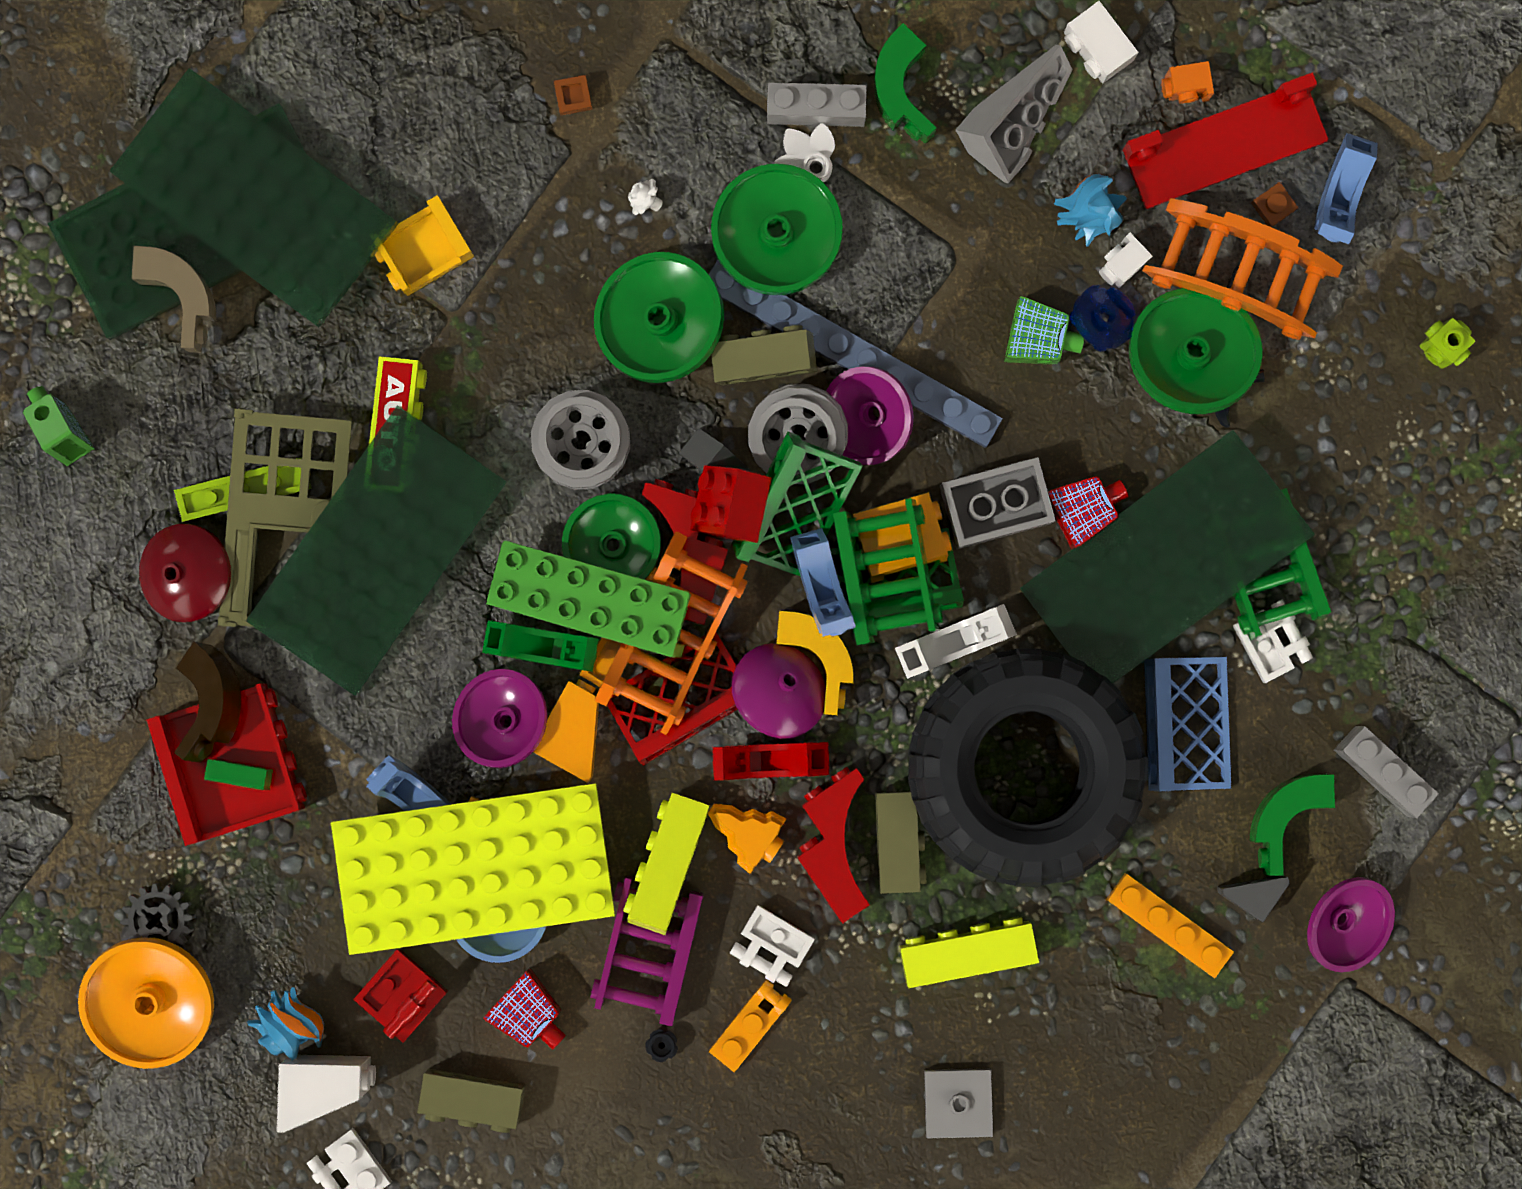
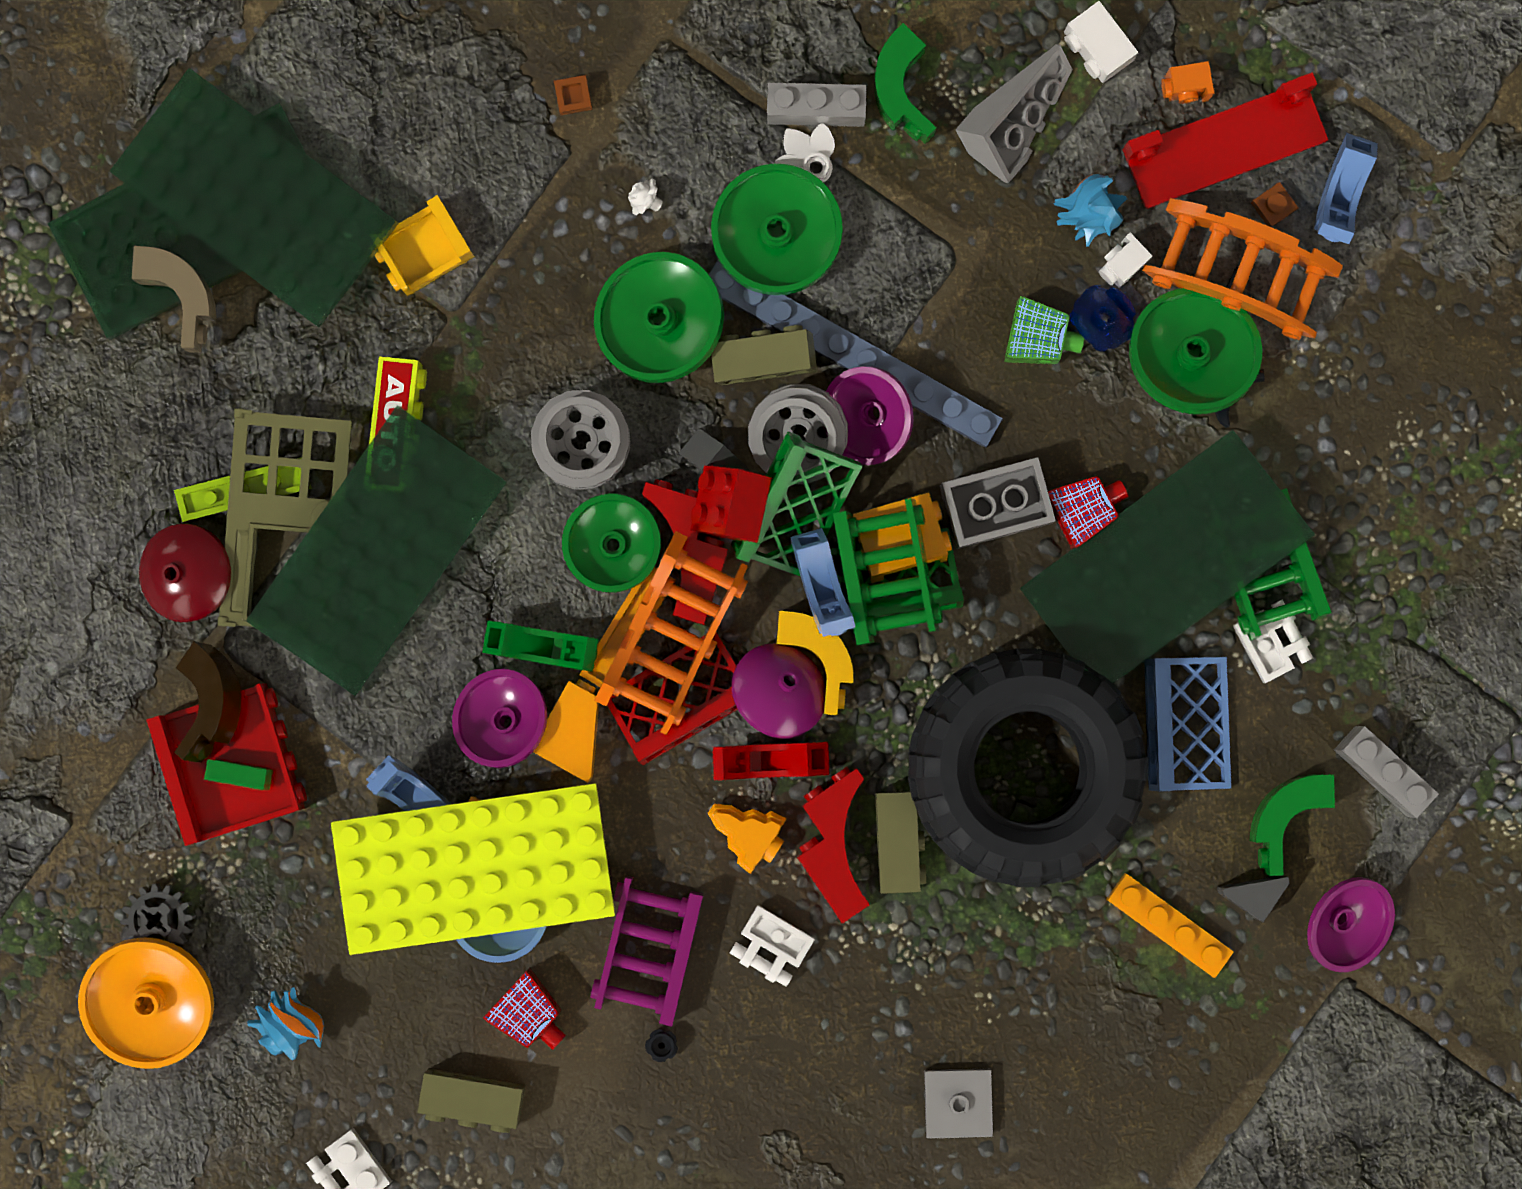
bright green torso [23,386,95,466] -> none
white slope [277,1055,376,1132] -> none
red plate [353,948,448,1043] -> none
bright green bracket [486,541,691,658] -> none
neon yellow brick [624,793,709,935] -> none
light orange plate [709,979,792,1073] -> none
white arch [895,604,1017,679] -> none
neon yellow brick [899,917,1039,988] -> none
lime brick [1419,318,1476,369] -> none

